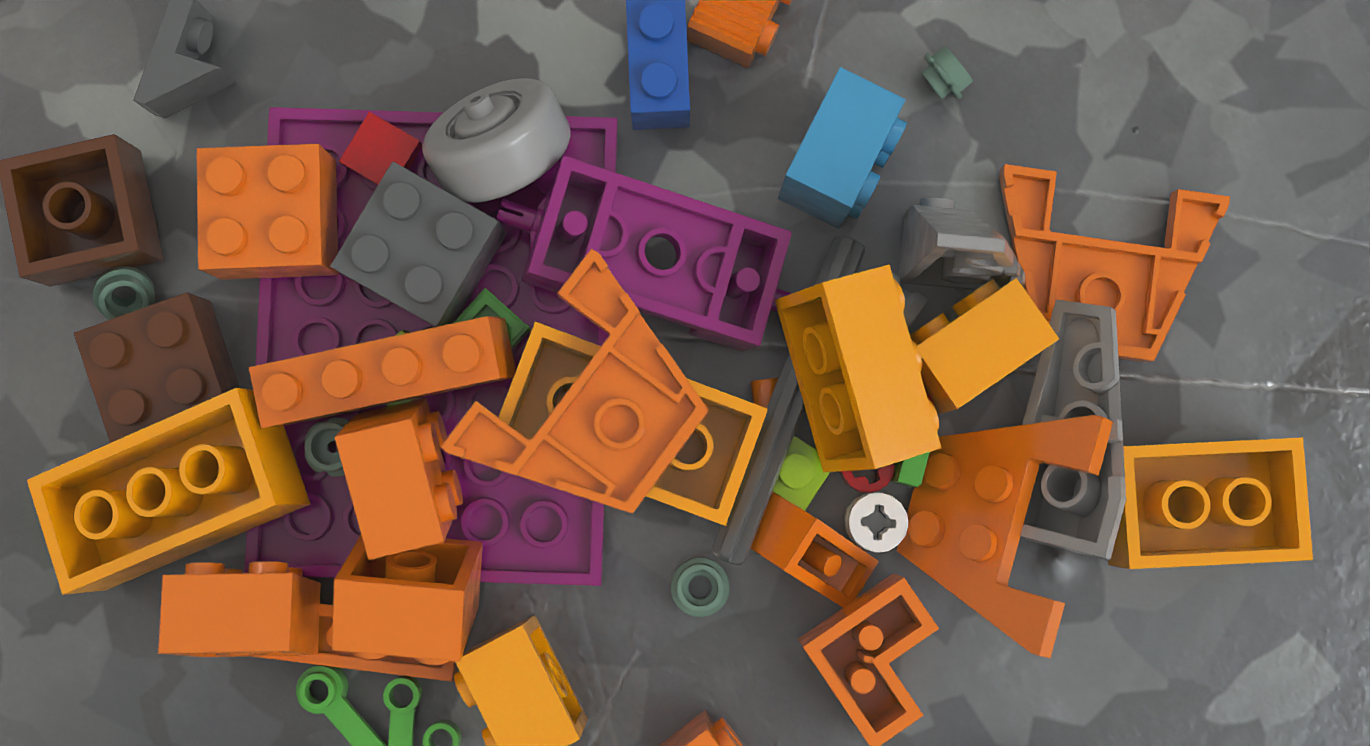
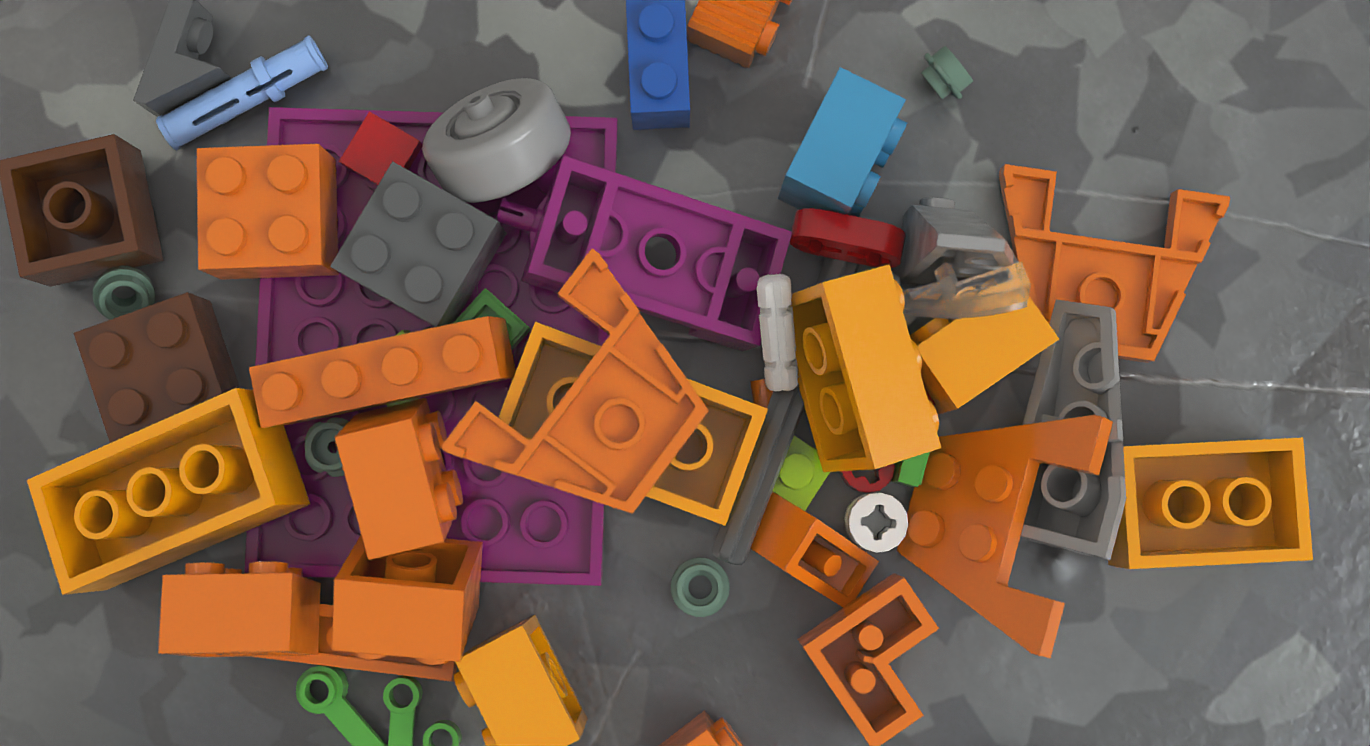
none -> light blue pin [156,35,328,151]
none -> white axle [757,274,798,392]
none -> red beam [790,208,906,268]
none -> clear slope [903,262,1031,319]

